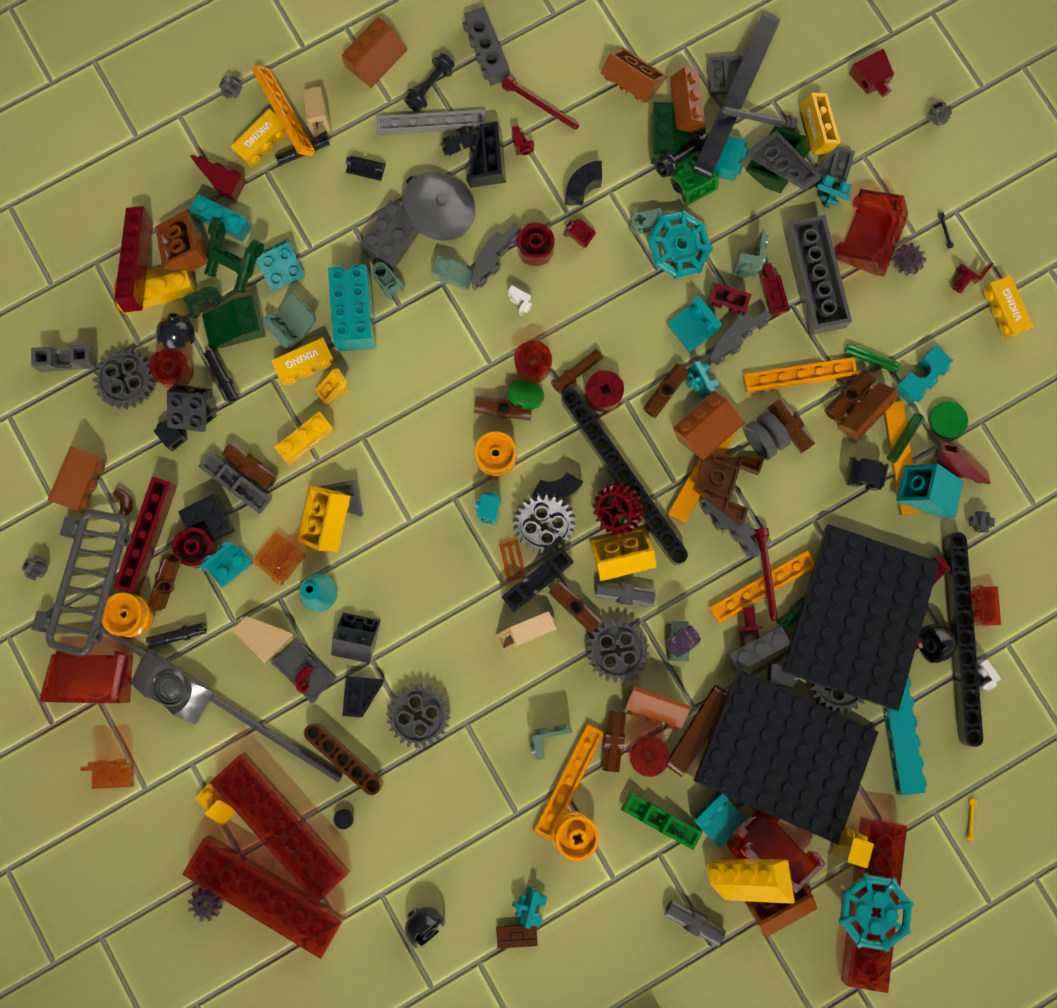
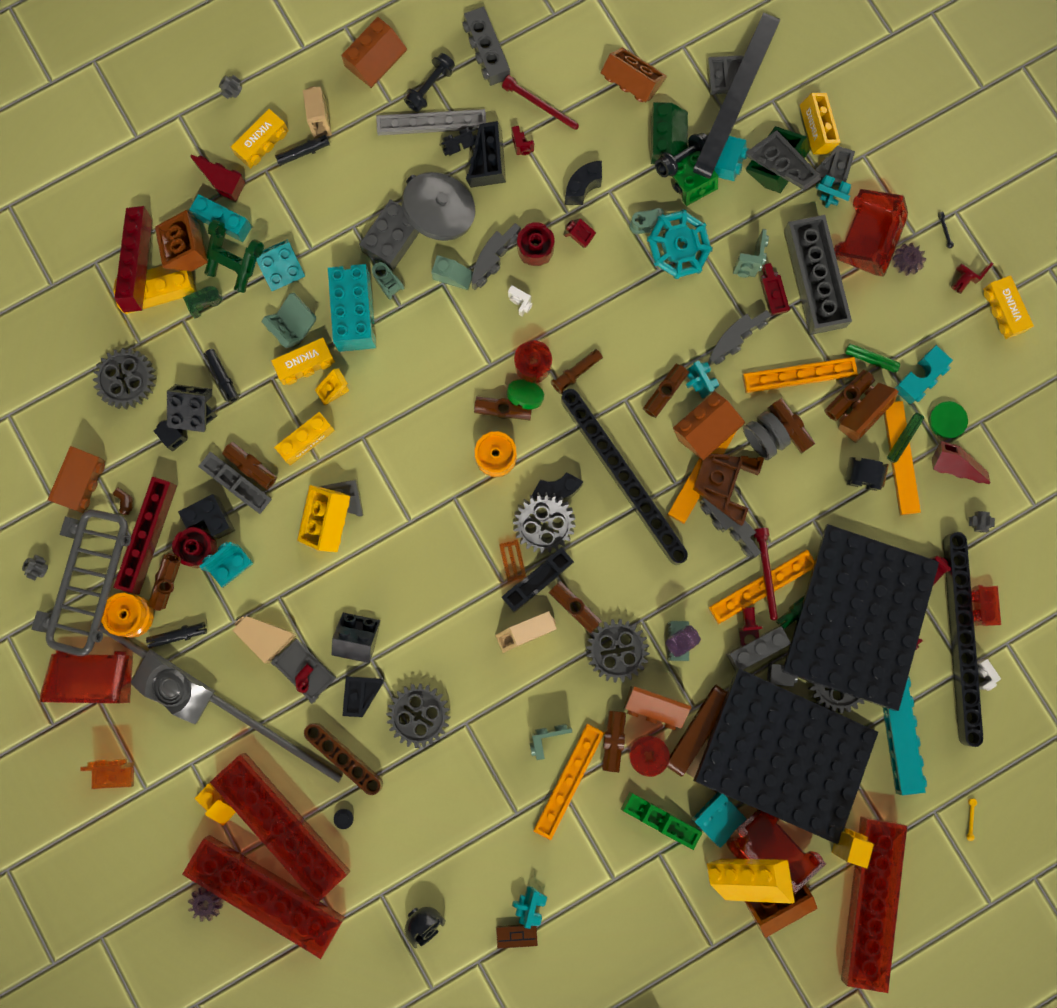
dark grey arch [31,344,97,372] -> none
clear red brick [149,347,194,389] -> none
black cylinder [156,313,196,348] -> none
dark green slope [202,295,266,350] -> none
light orange tile [252,65,315,156] -> none
clear orange bracket [252,532,306,585] -> none
teal cone [299,573,338,612] -> none
black hinge [346,155,386,181] -> none
teal brick [475,492,502,526] -> none
light orange wheel [550,810,599,861] -> none
dark red brick [585,370,624,413] -> none
yellow slope [589,527,657,581] -> none
dark red gear [592,483,644,535] -> none
dark grey piece [596,581,656,607] -> none
dark grey piece [664,899,726,947] -> none
teal bracket [667,295,722,352] -> none
dark orange slope [670,67,706,134] -> none
dark red brick [707,282,752,314] -> none
dark grey piece [721,107,798,132] -> none
teal plate [838,873,914,952] -> none
dark red torso [849,49,894,97] -> none
teal slope [896,464,963,518] -> none
black cylinder [919,623,956,664] -> none
dark grey gear [927,102,952,126] -> none

